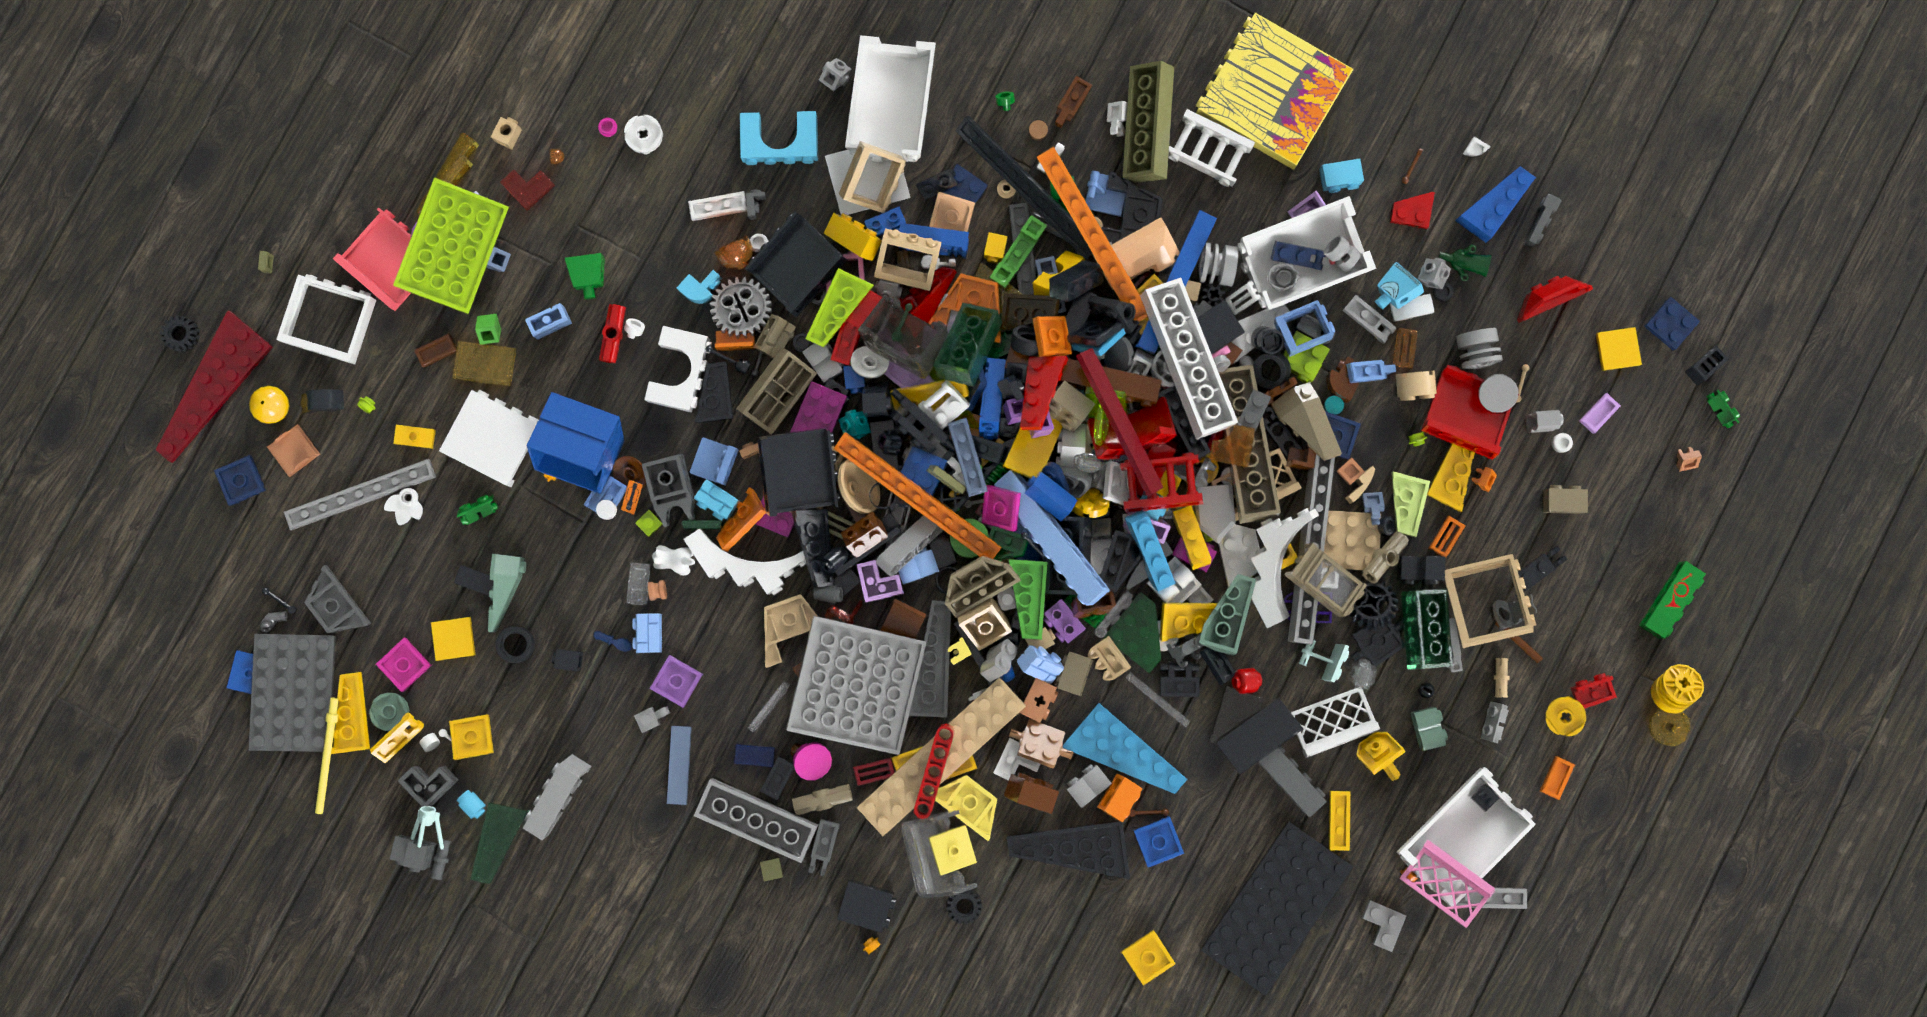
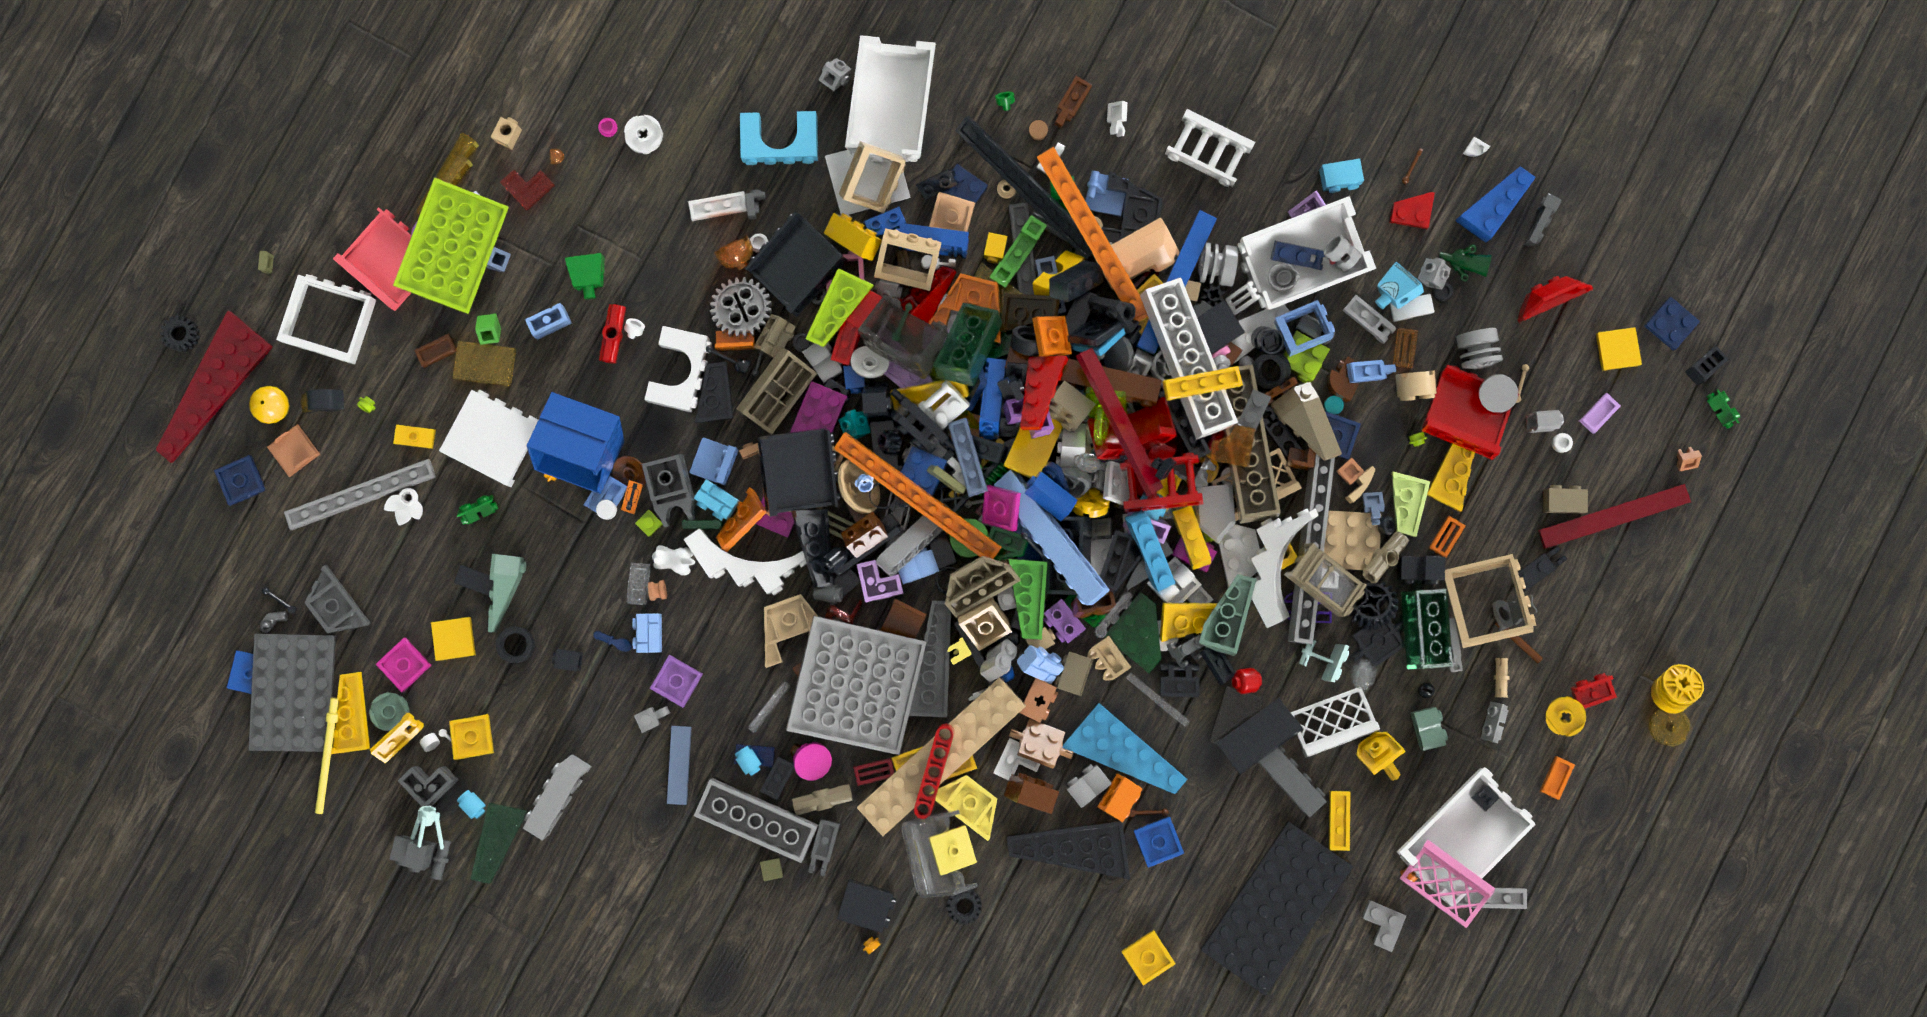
medium azure brick [677,270,721,304] -> none
olive brick [1123,61,1174,183] -> none
panel [1196,13,1353,170] -> none
orange tile [1472,467,1497,492] -> none
green brick [1639,561,1706,639] -> none
none -> medium azure brick [735,746,761,776]
none -> light blue plate [855,474,874,492]
none -> black tile [1151,457,1177,480]
none -> yellow tile [1162,366,1243,401]
none -> dark red tile [1538,484,1691,549]

